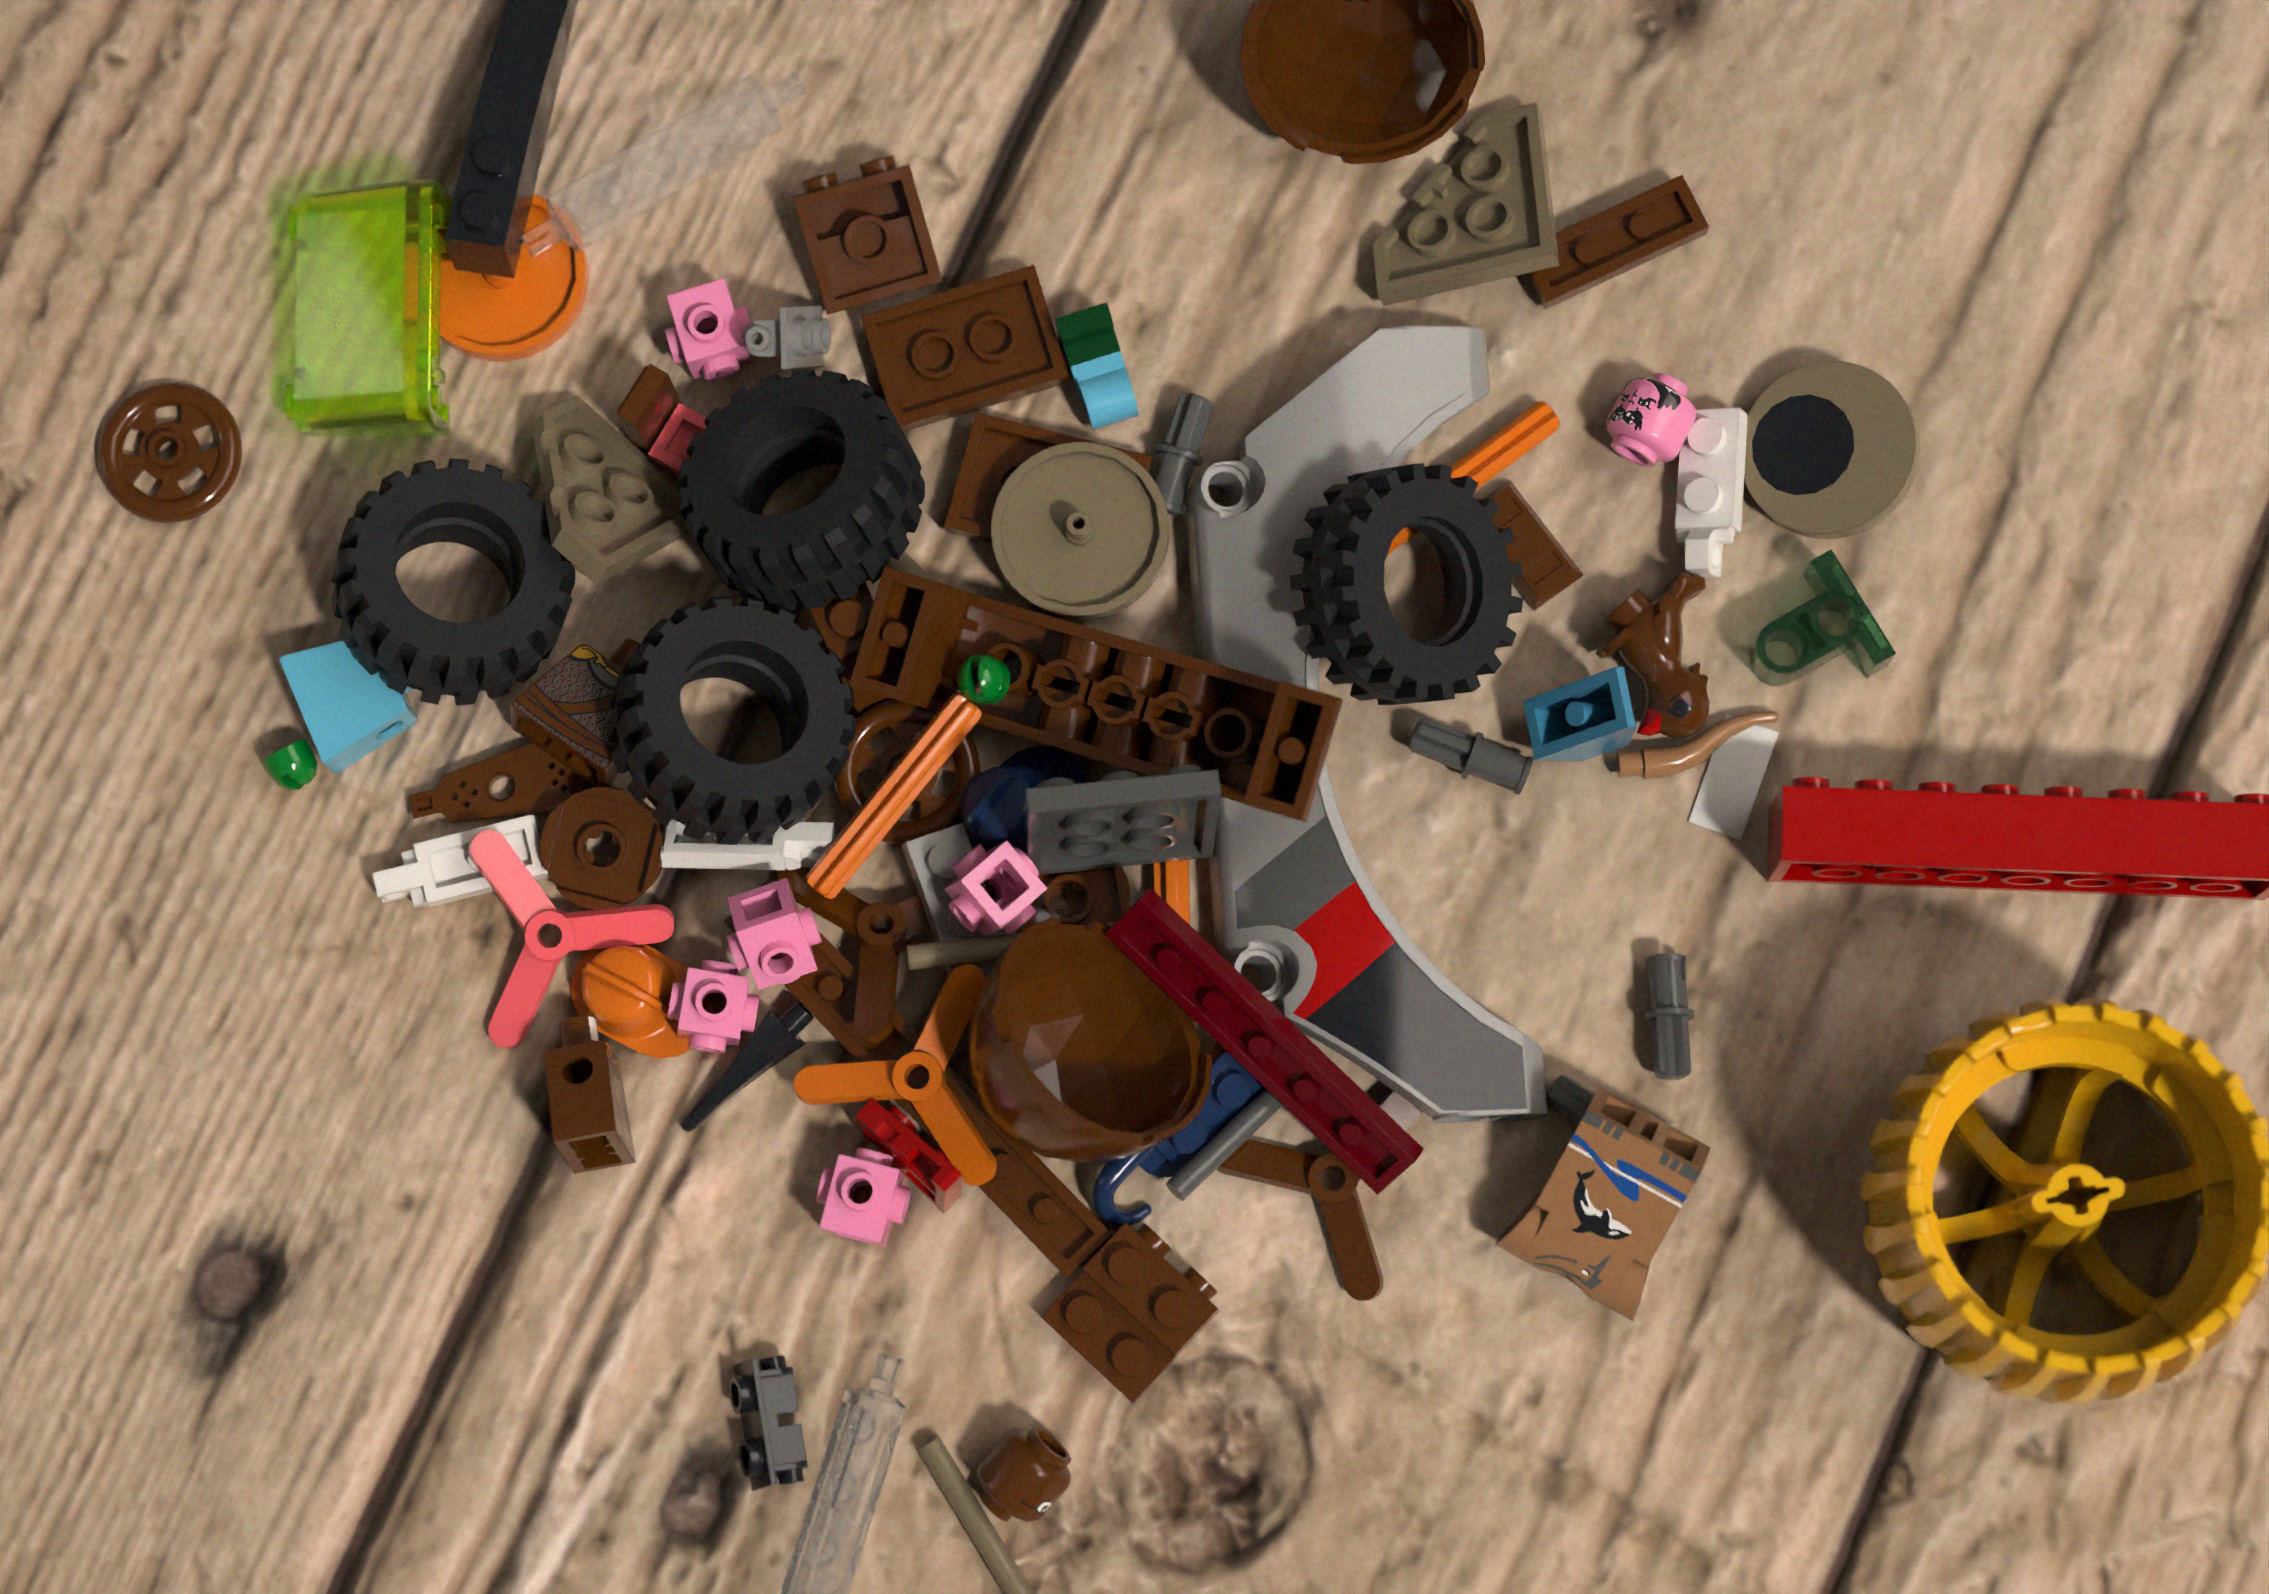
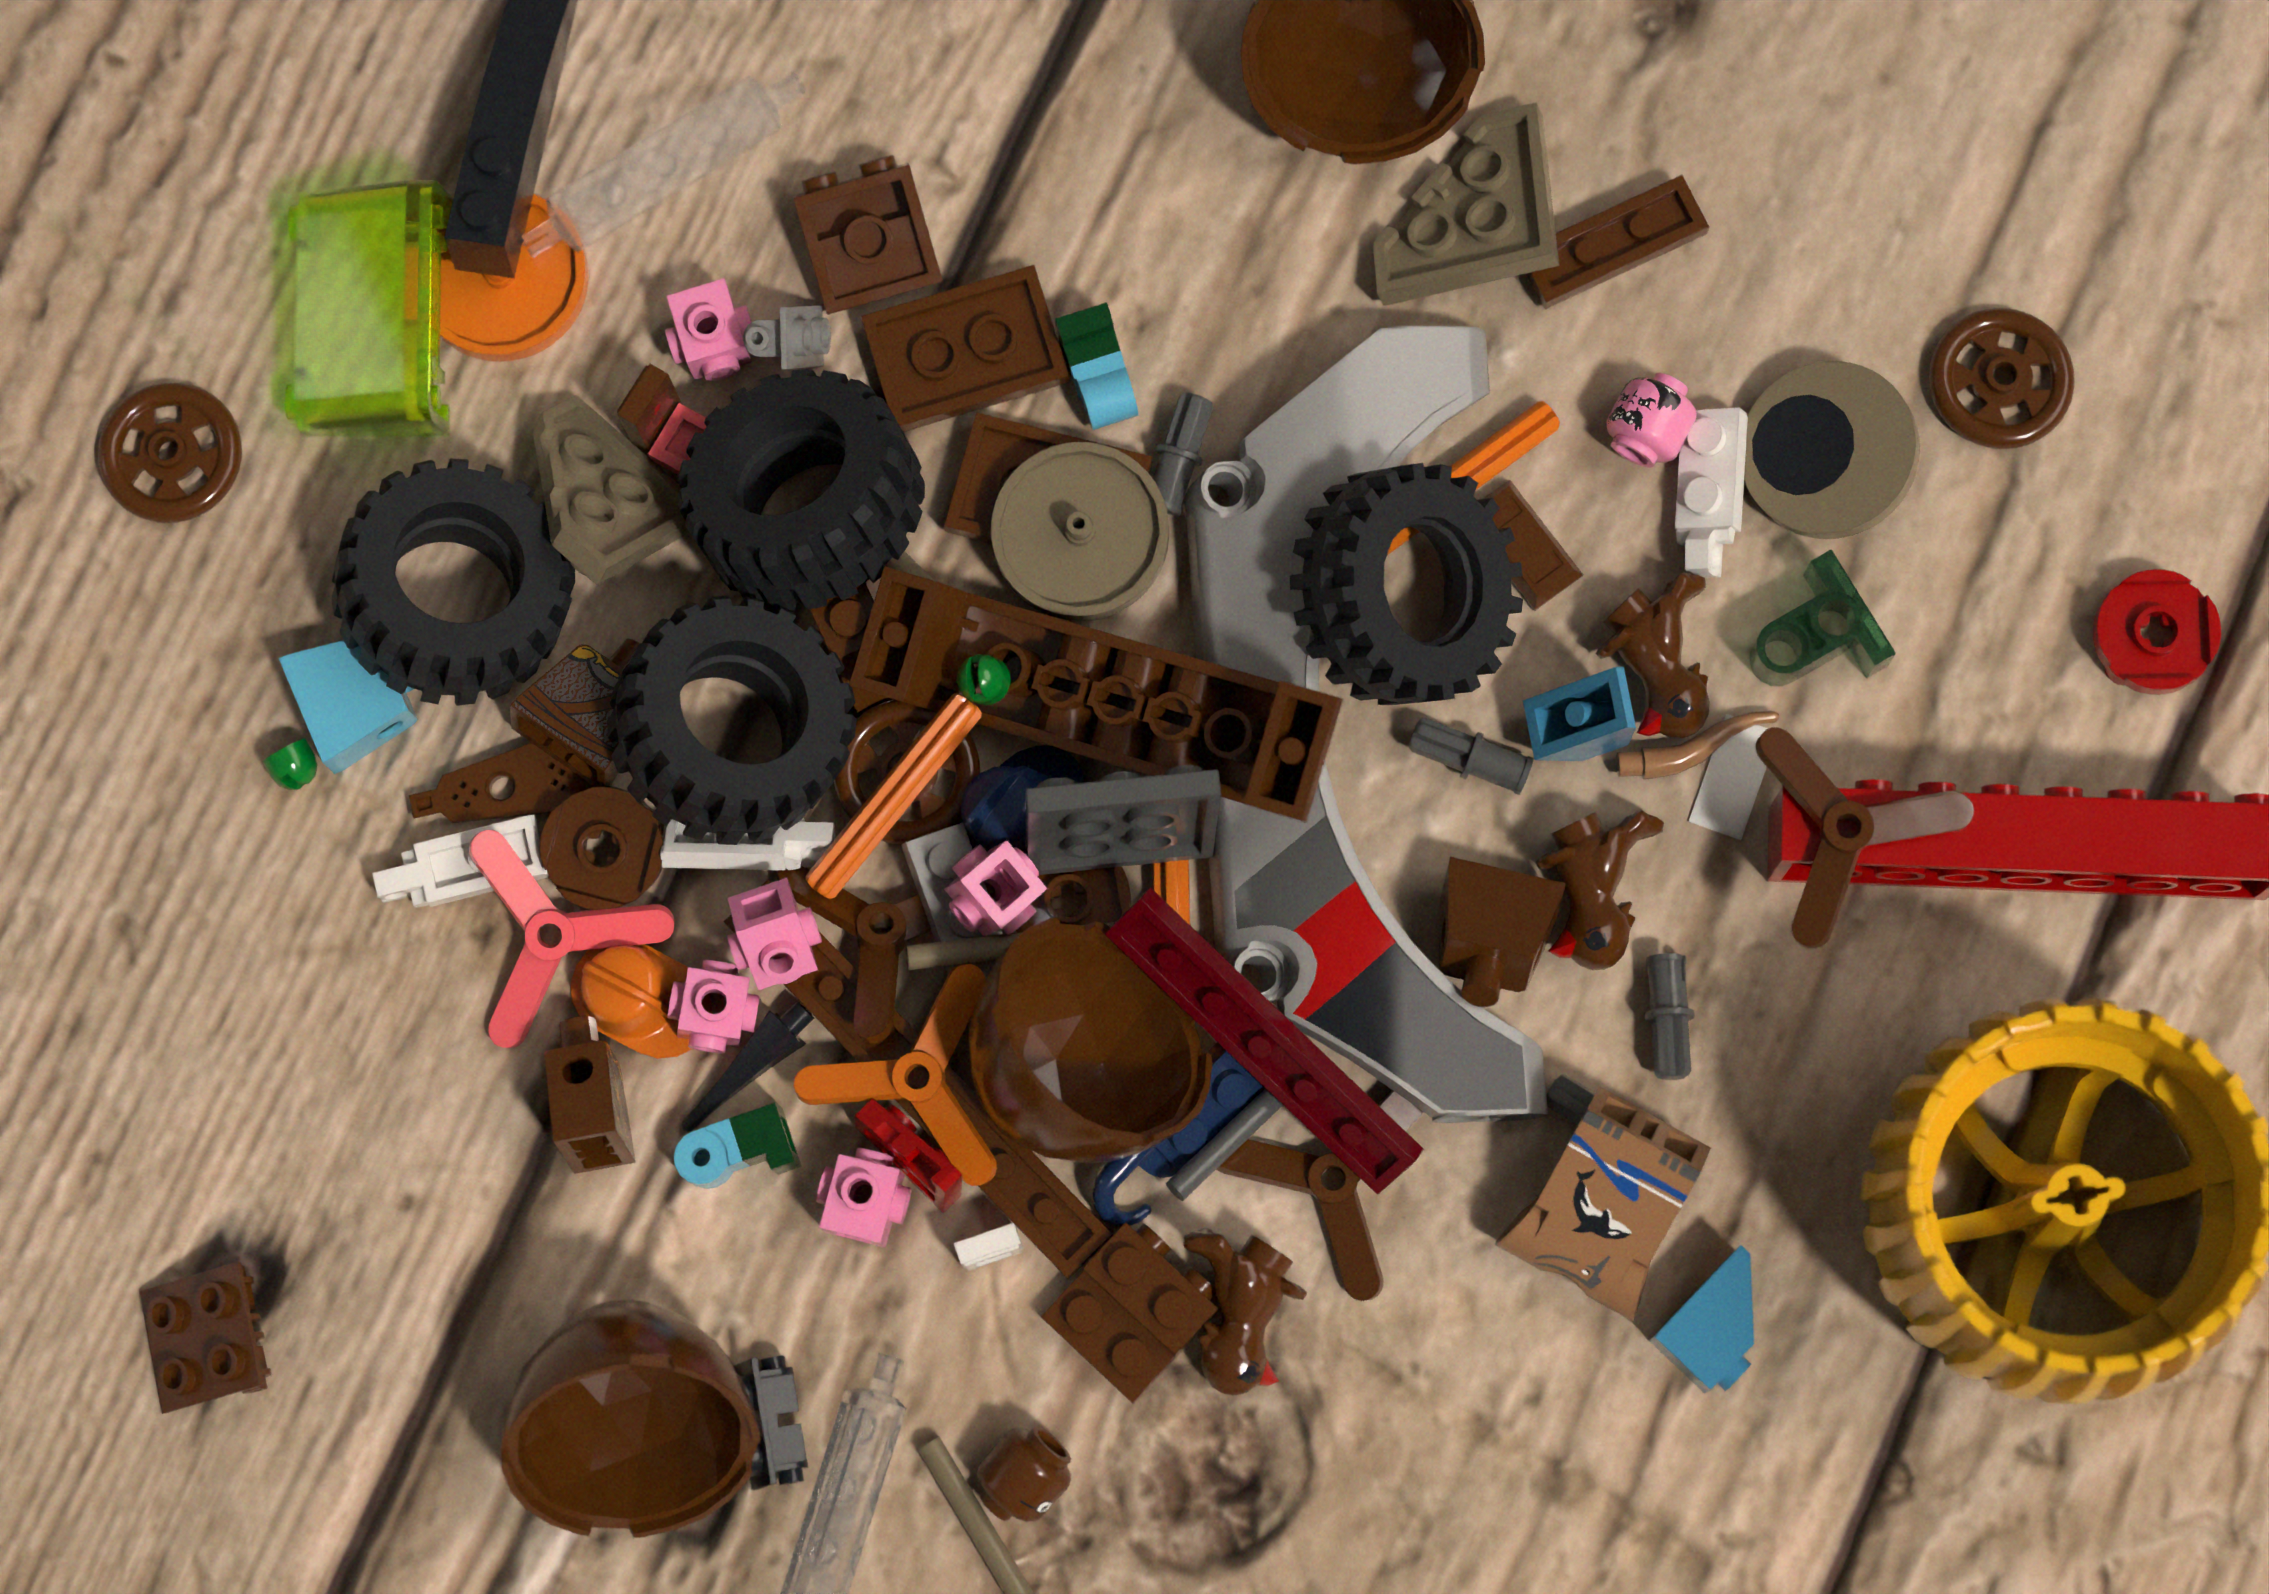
none -> reddish brown hinge [140,1262,272,1414]
none -> reddish brown piece [501,1300,760,1538]
none -> leg [674,1102,802,1189]
none -> white tile [954,1223,1024,1271]
none -> reddish brown animal [1183,1228,1307,1396]
none -> reddish brown torso [1439,857,1566,1007]
none -> reddish brown animal [1535,810,1664,970]
none -> dark azure slope [1649,1245,1754,1393]
none -> reddish brown piece [1755,727,1974,949]
none -> reddish brown plate [1929,308,2075,449]
none -> red plate [2093,569,2221,695]

